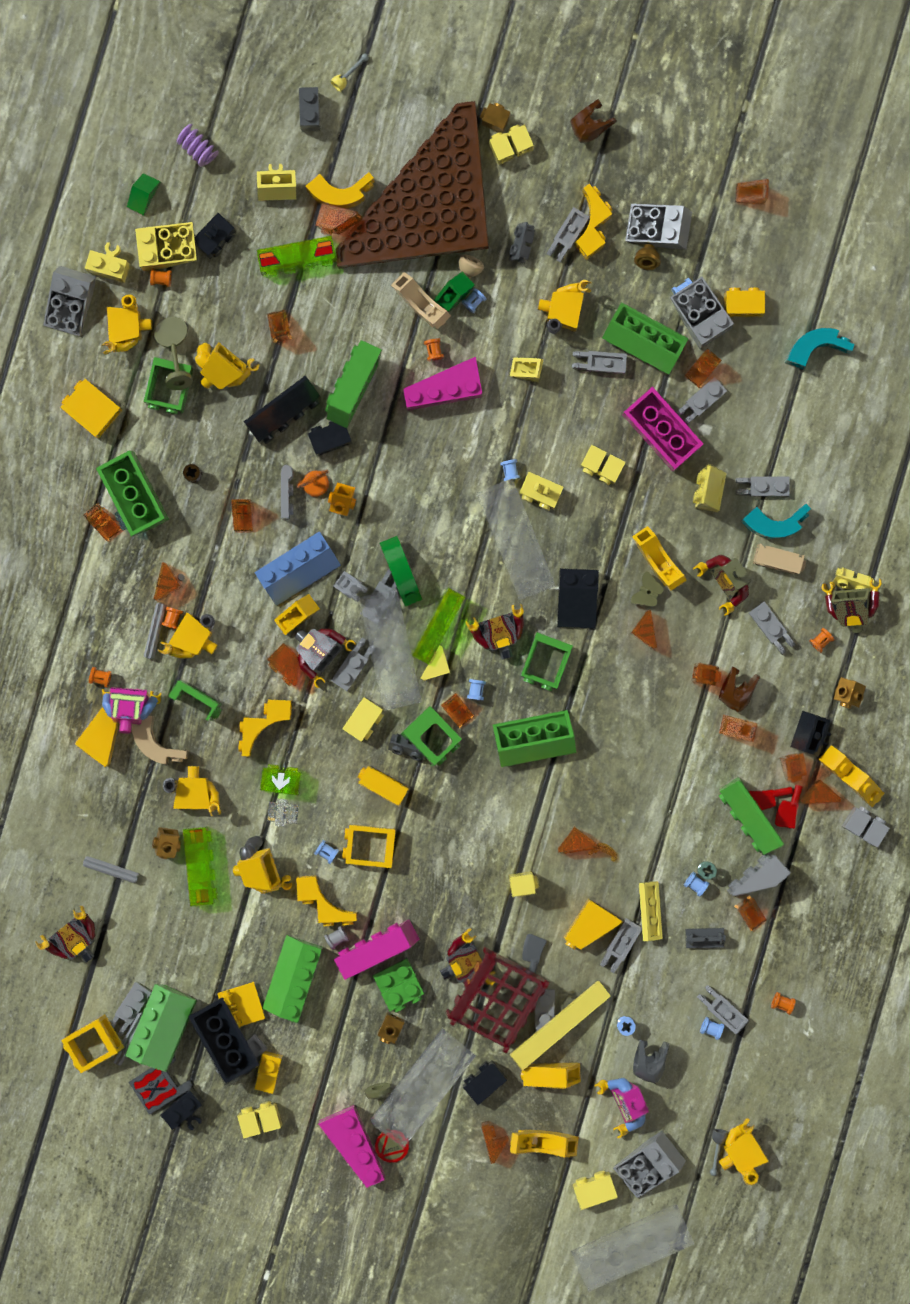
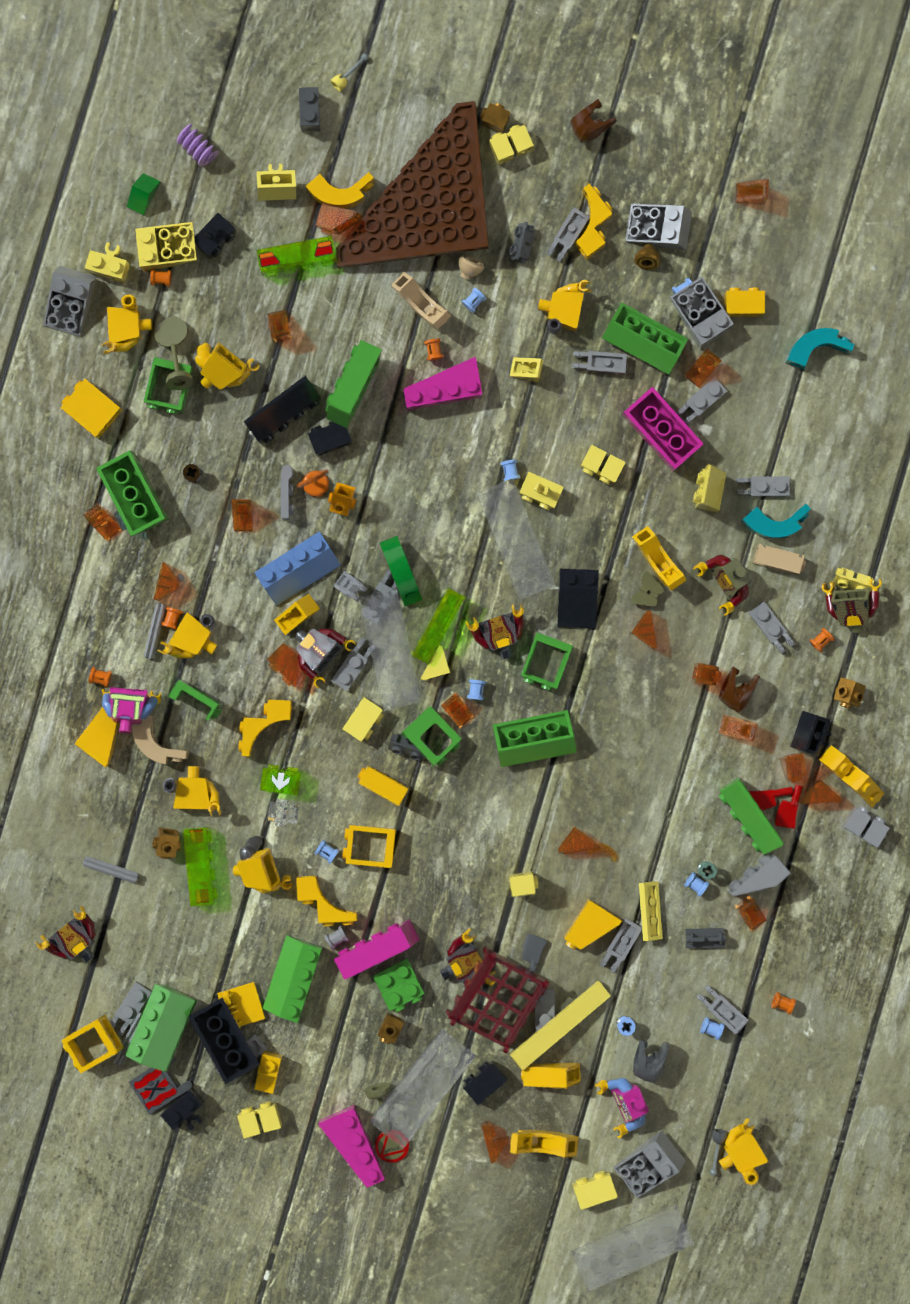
green slope [433,271,475,313] -> none

